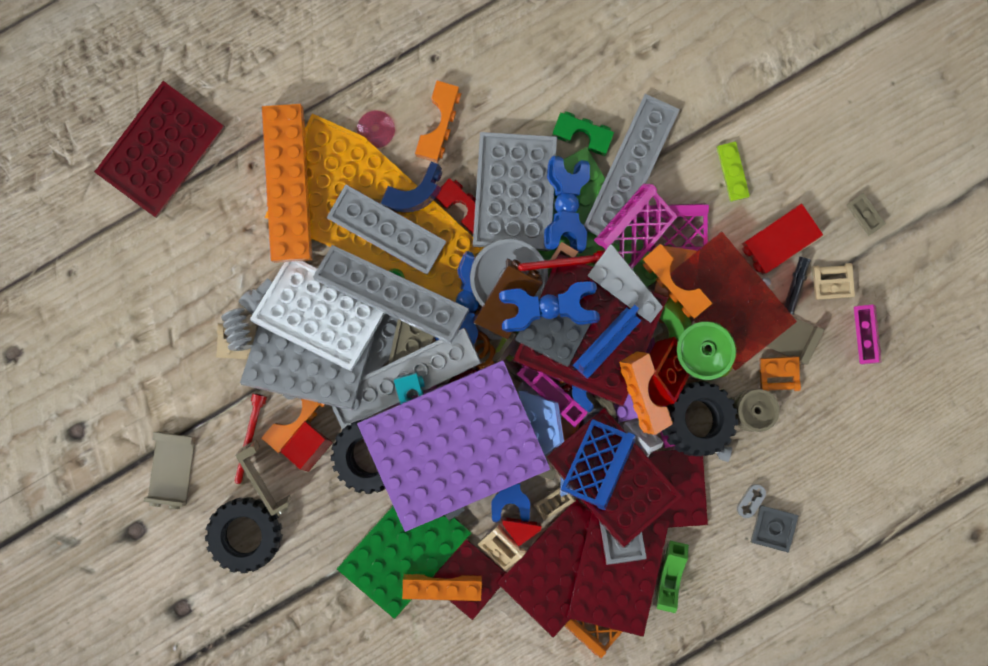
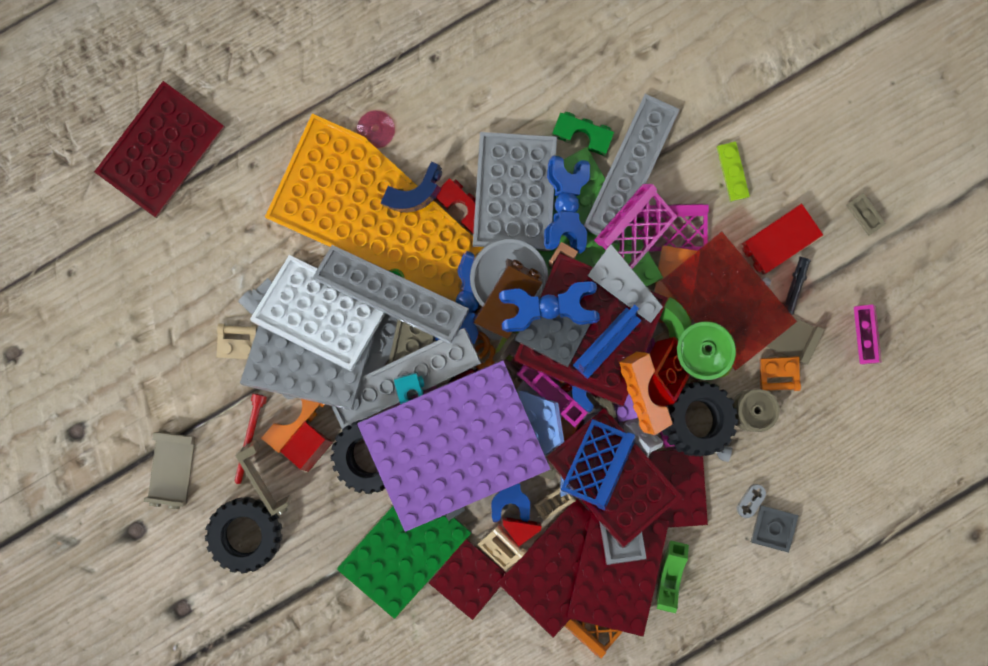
light grey piece [221,308,253,351] -> none
orange brick [262,104,313,263] -> none
light grey plate [327,184,446,275] -> none
orange arch [402,574,482,601] -> none
orange arch [415,80,462,163] -> none
red piece [518,250,606,271] -> none
orange arch [643,244,712,319] -> none
tan plate [812,263,855,300] -> none

